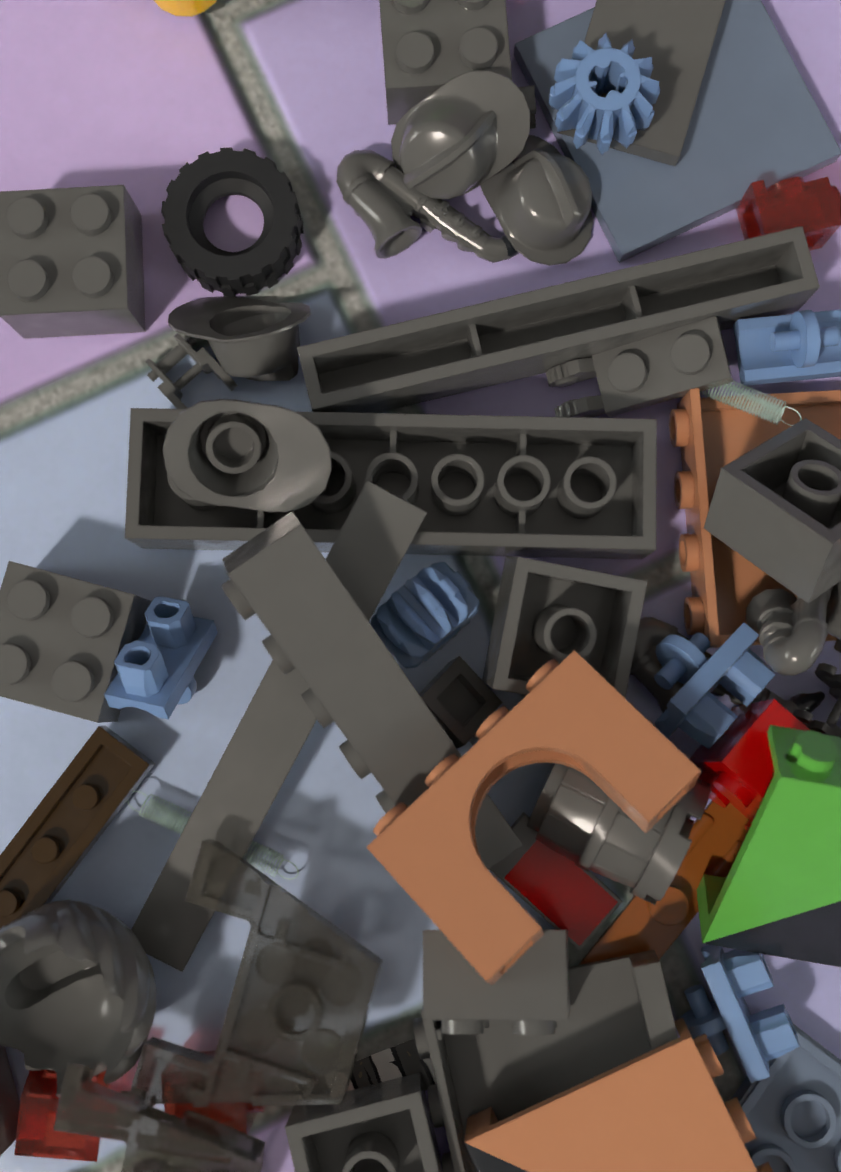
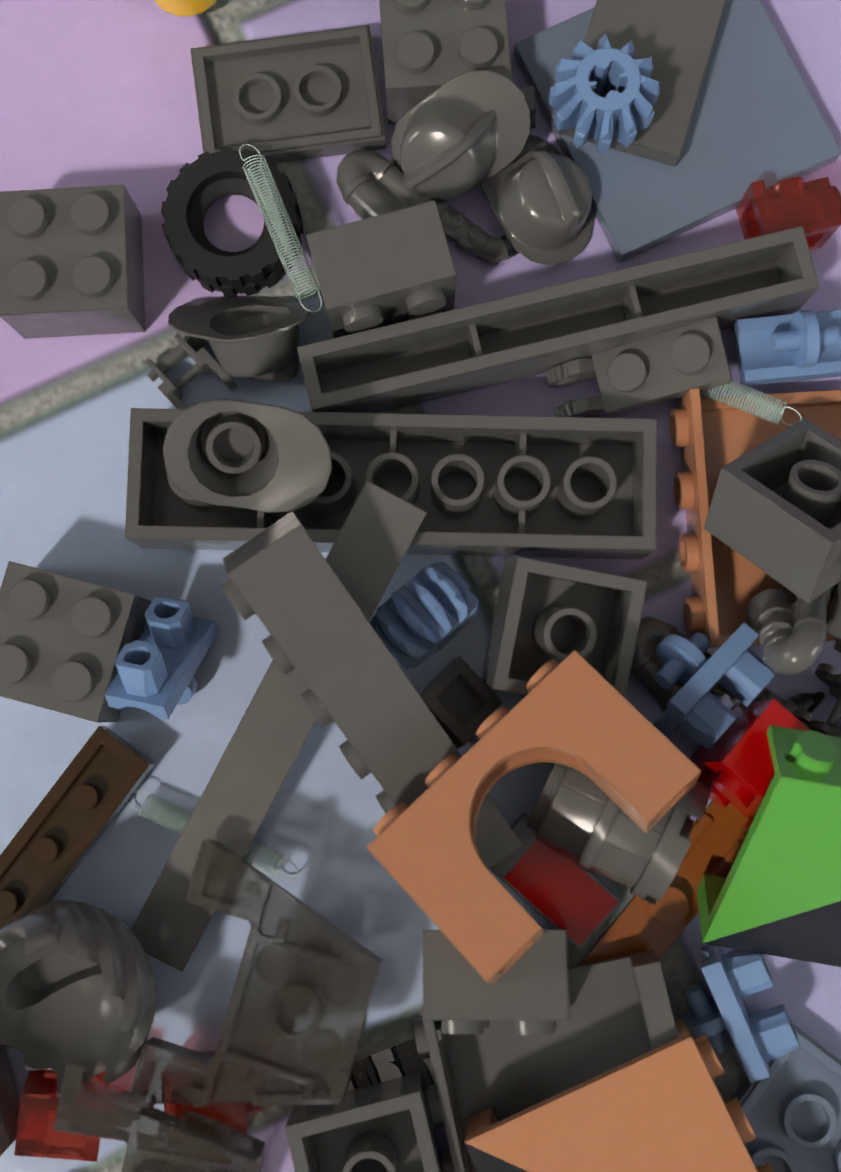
none -> dark grey tile [190,25,386,163]
none -> light aqua piece [239,144,322,312]
none -> dark grey brick [306,200,456,338]

